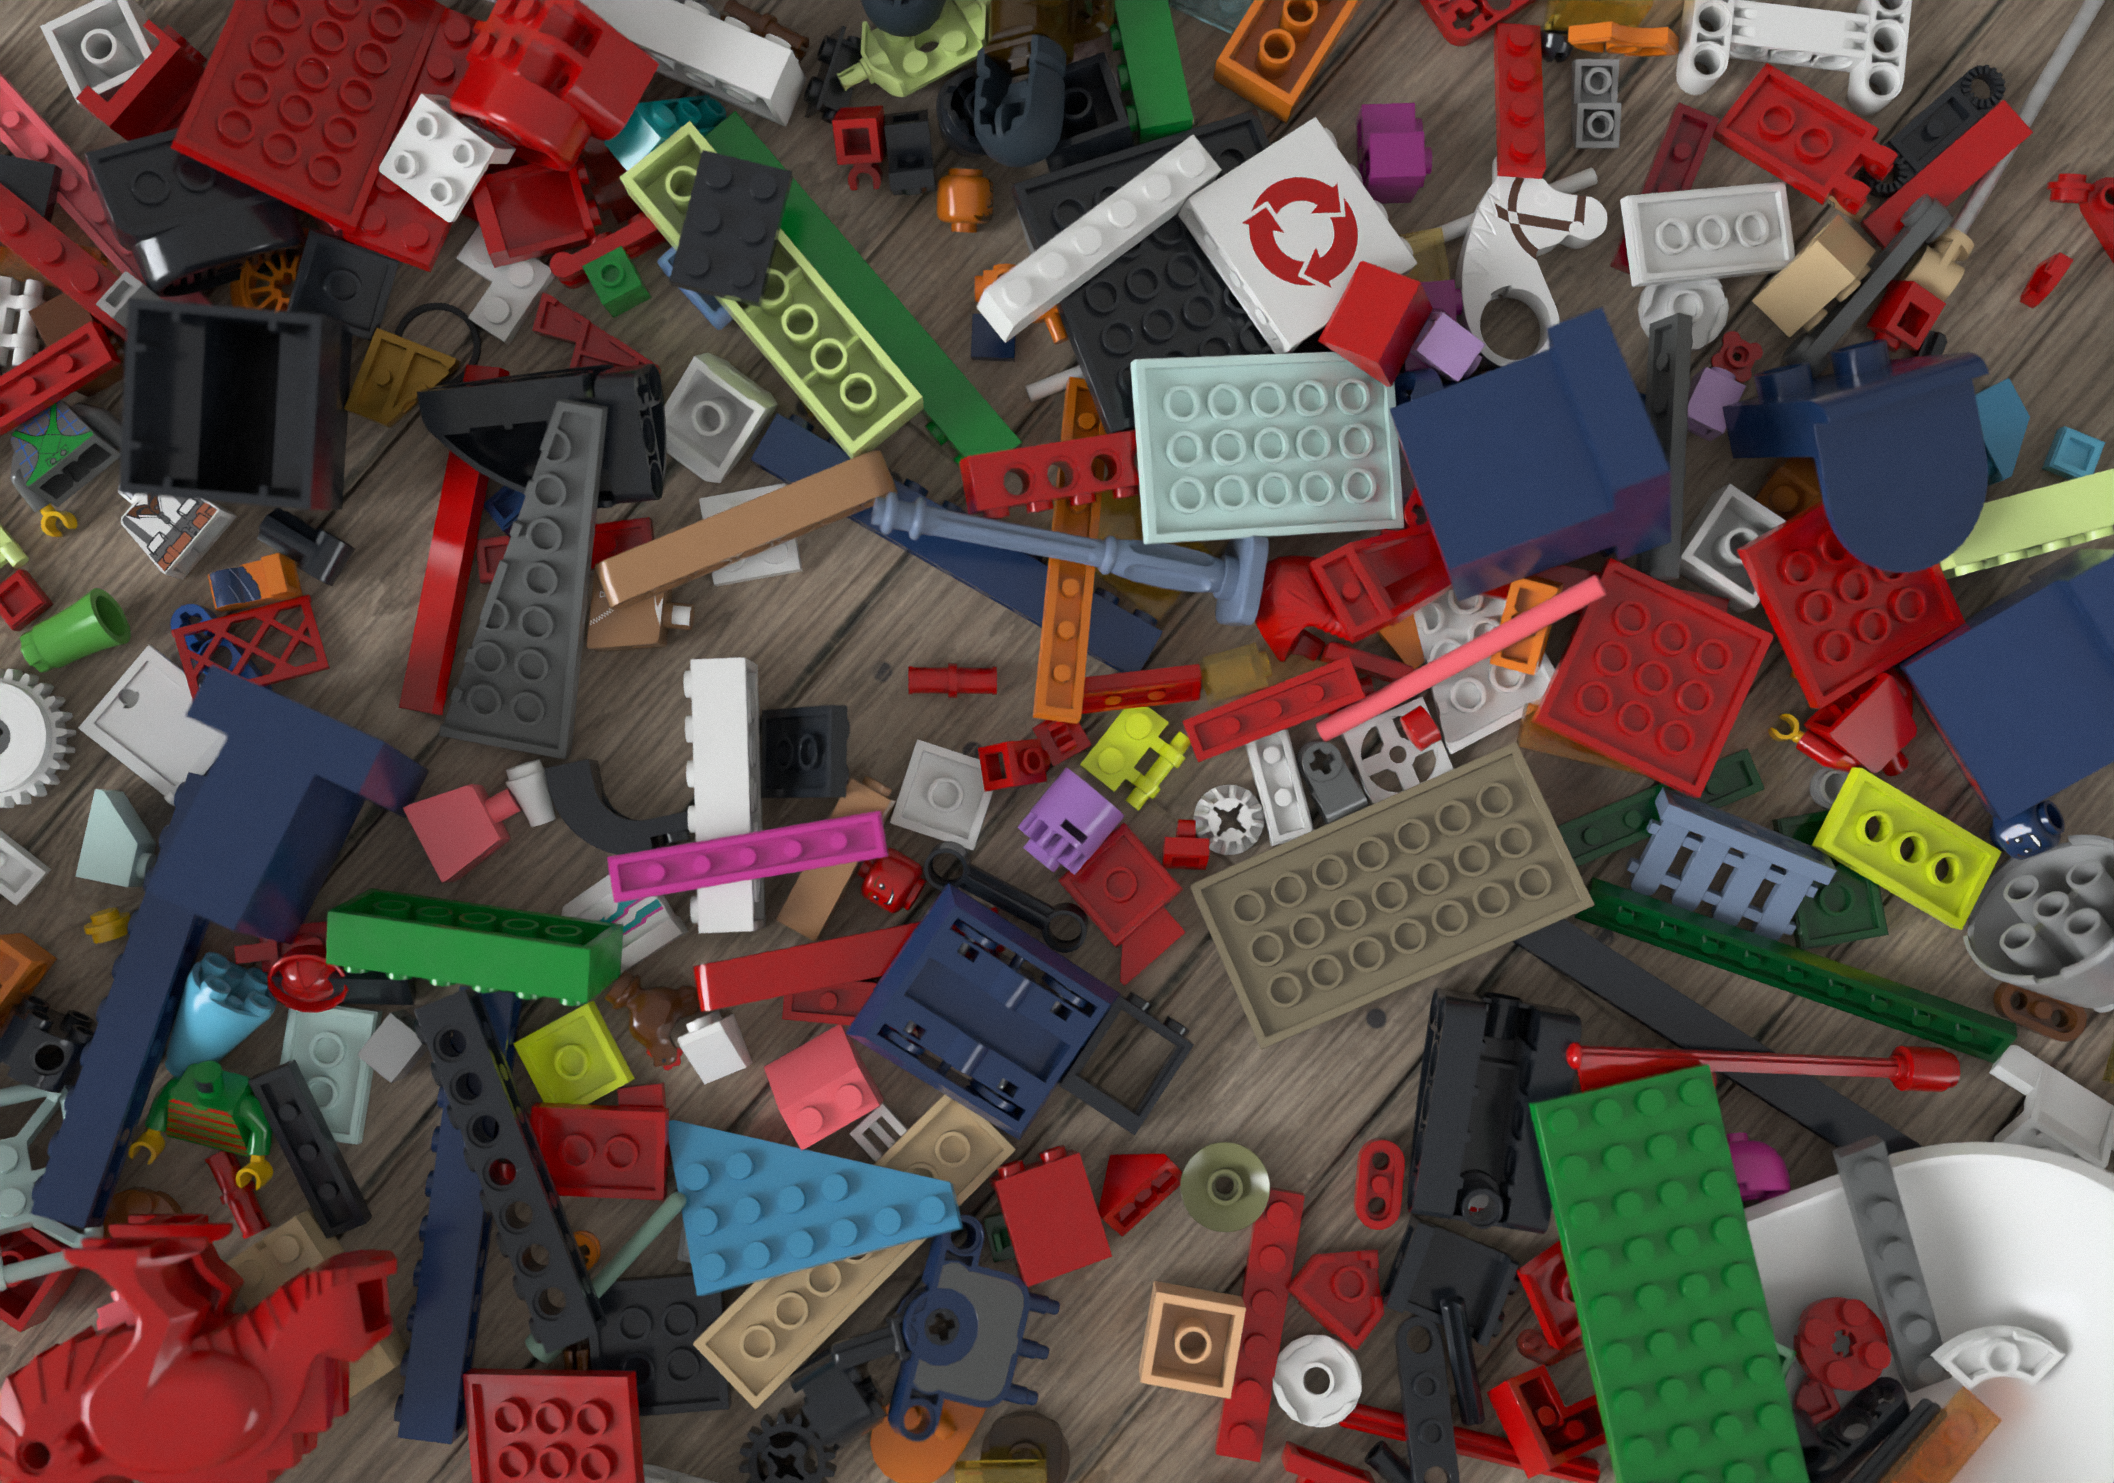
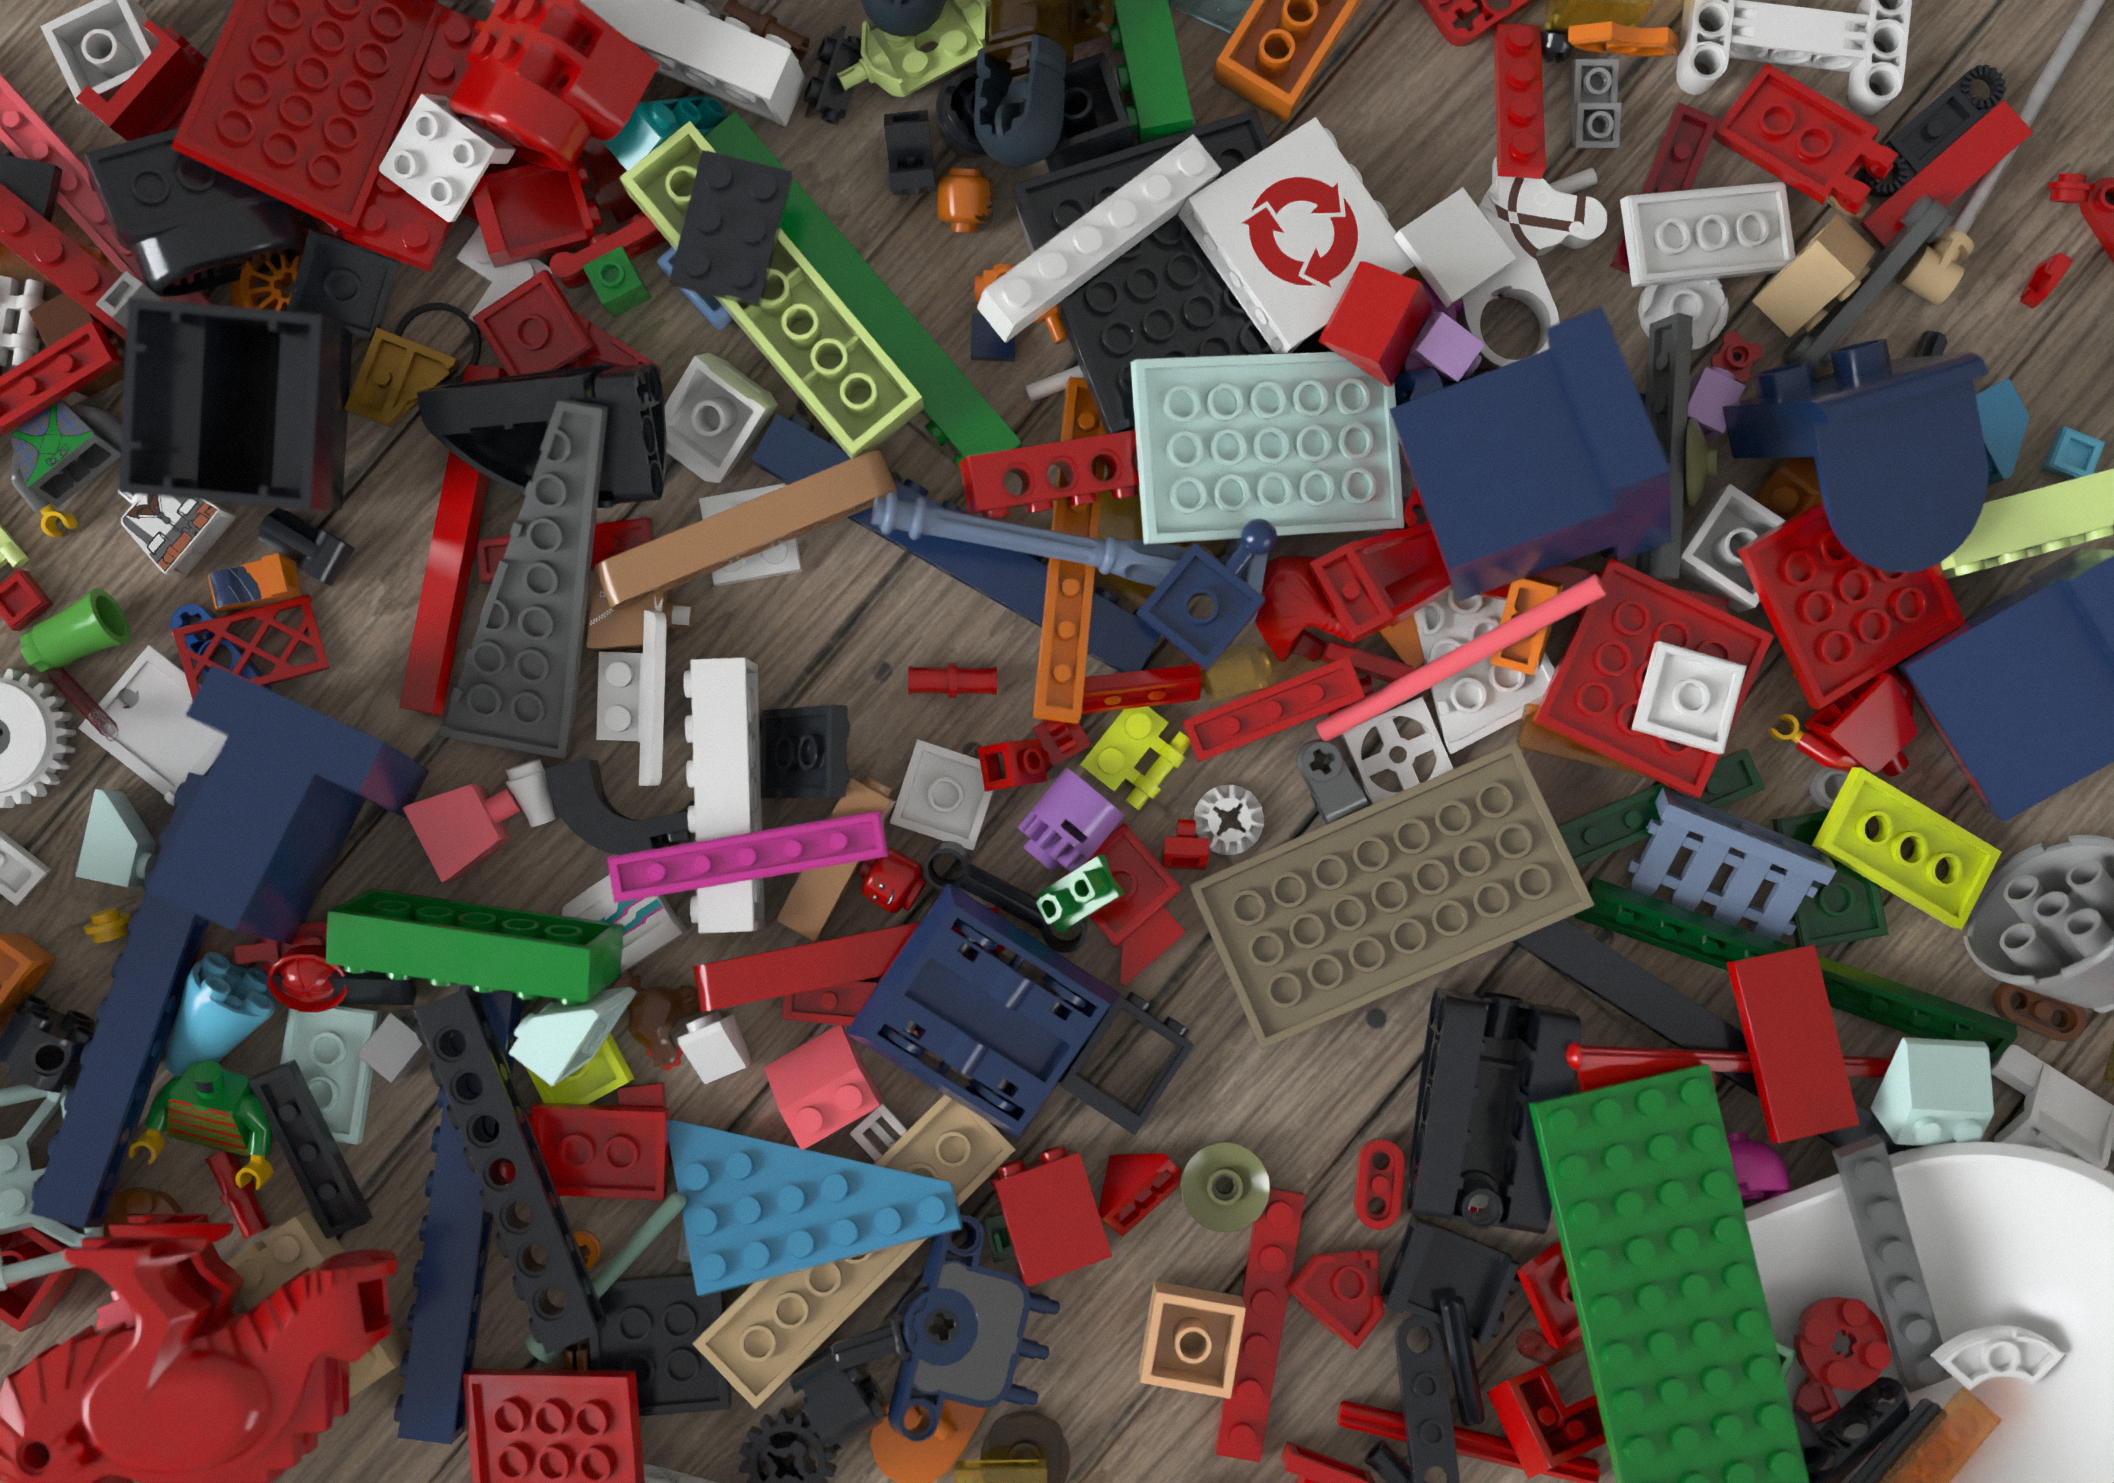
dark blue tile [483,486,526,538] -> none
red brick [832,105,887,191] -> none
white tile [1245,728,1314,846] -> none
white tile [1273,1335,1362,1427] -> none
magenta brick [1356,103,1432,204] -> none
red piece [1400,705,1442,751] -> none
red brick [1866,280,1946,352] -> none
dark blue head [1989,800,2065,860] -> none
none -> dark red piece [47,667,118,741]
none -> red tile [472,270,595,376]
none -> light aqua slope [509,987,636,1086]
none -> white plate [596,610,667,786]
none -> green hips [1037,854,1125,933]
none -> dark blue plate [1136,519,1278,672]
none -> white tile [1393,187,1516,308]
none -> white tile [1631,641,1747,754]
none -> olive dish [1686,419,1719,508]
none -> red tile [1727,945,1860,1143]
none -> light aqua slope [1870,1038,1994,1146]

